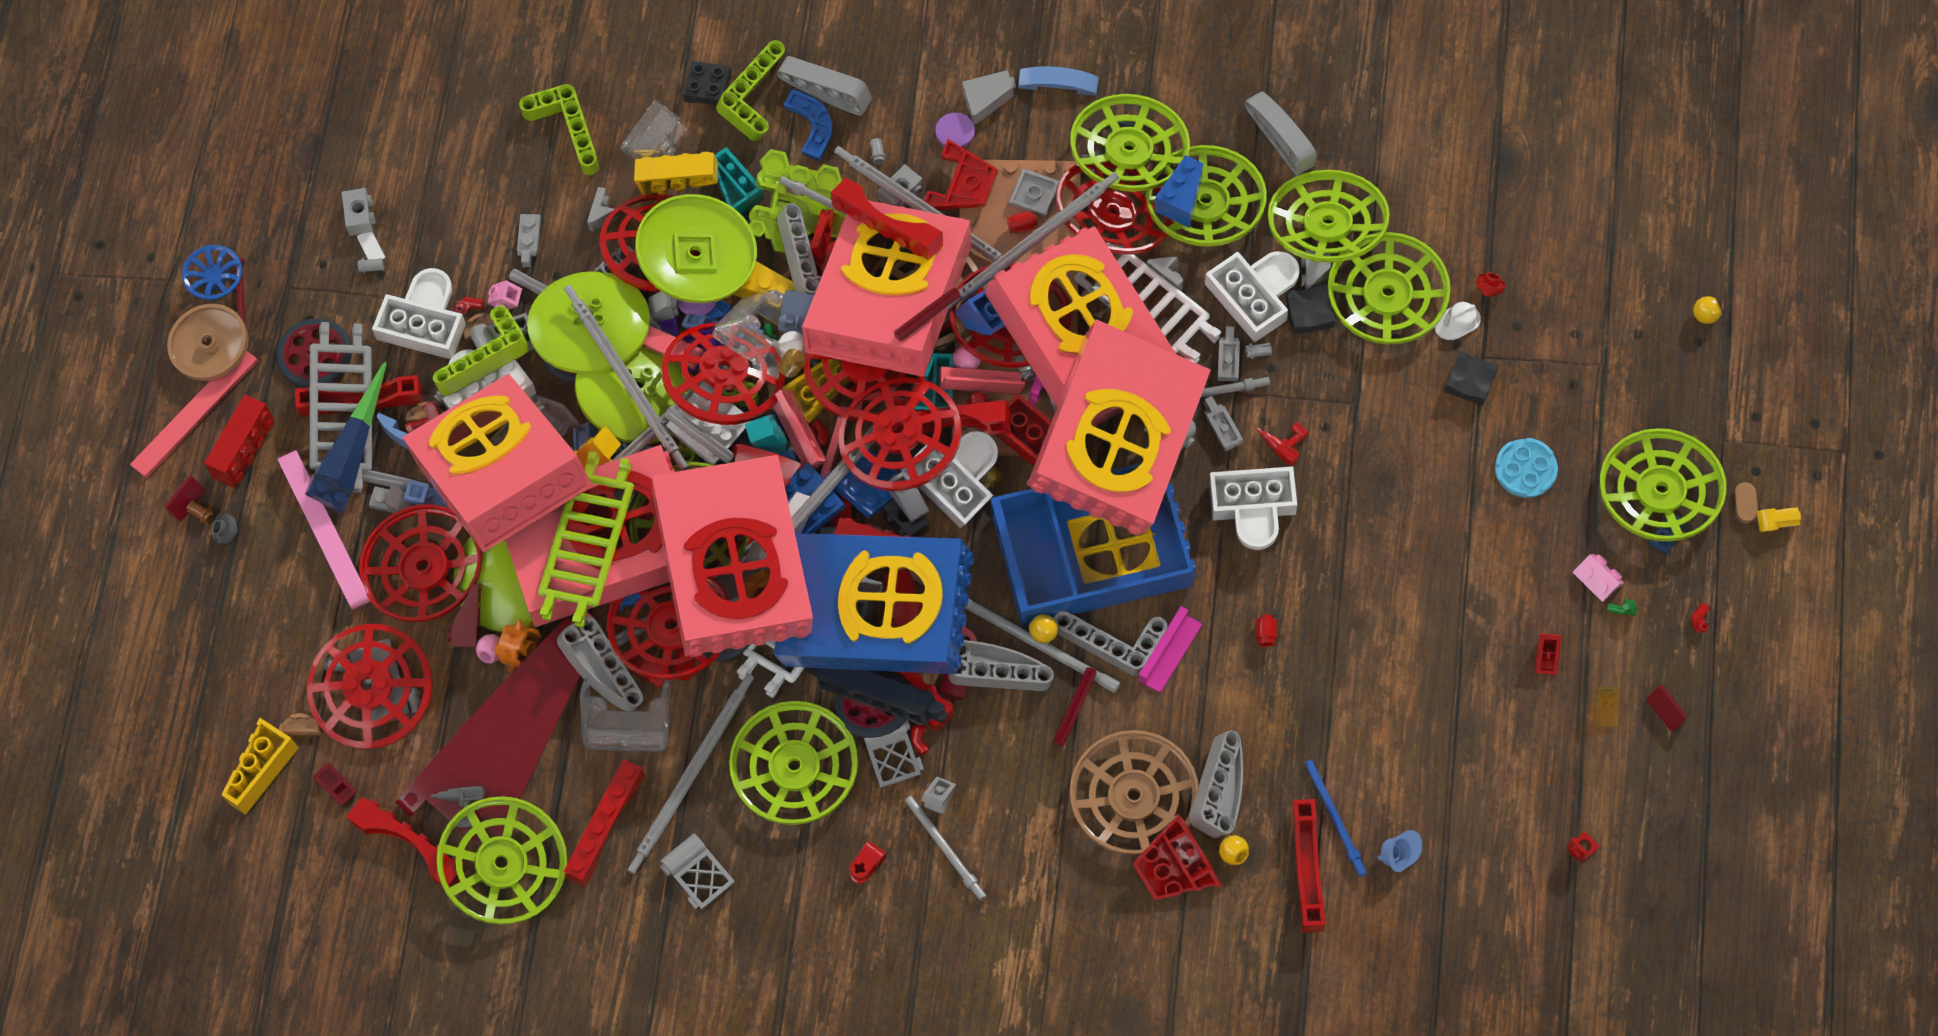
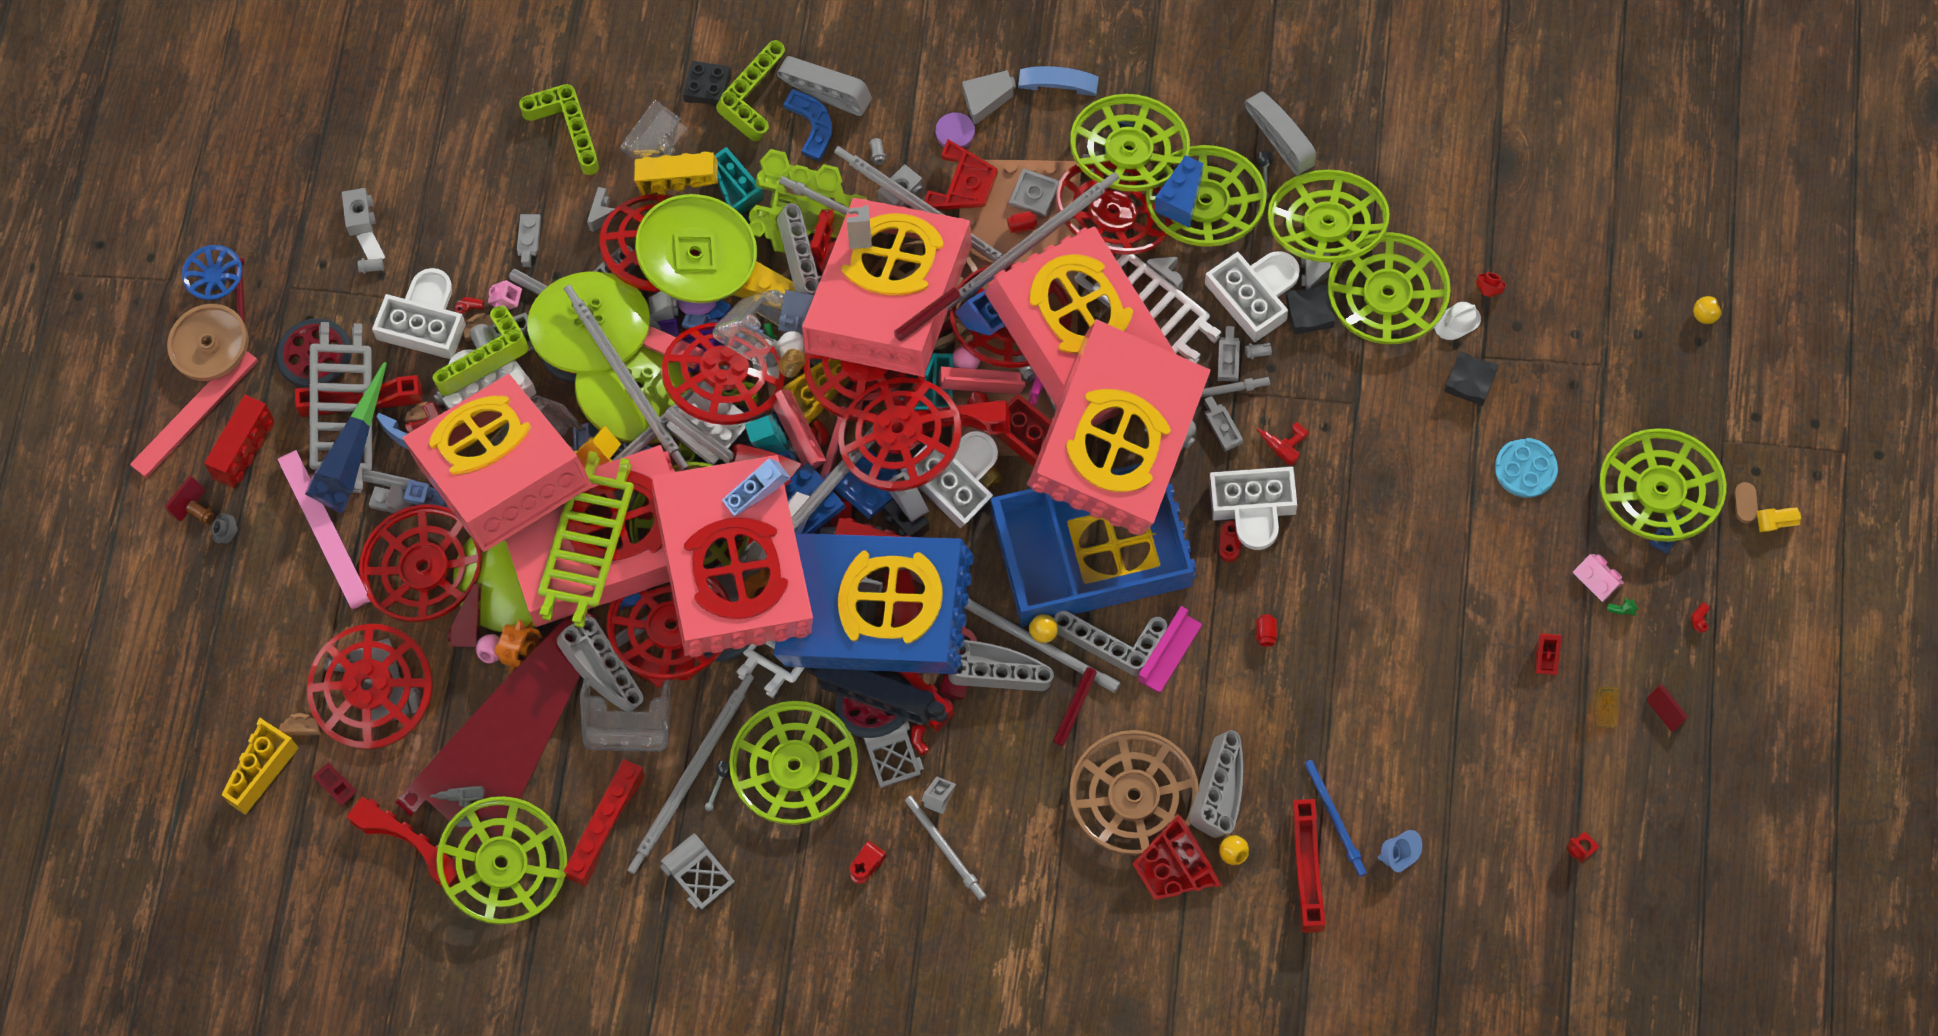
red arch [831,177,943,260] -> none
none -> hinge [705,760,730,811]
none -> light blue slope [722,458,791,516]
none -> light grey hinge [847,205,872,249]
none -> red plate [1219,521,1241,562]
none -> black hinge [1257,151,1273,199]

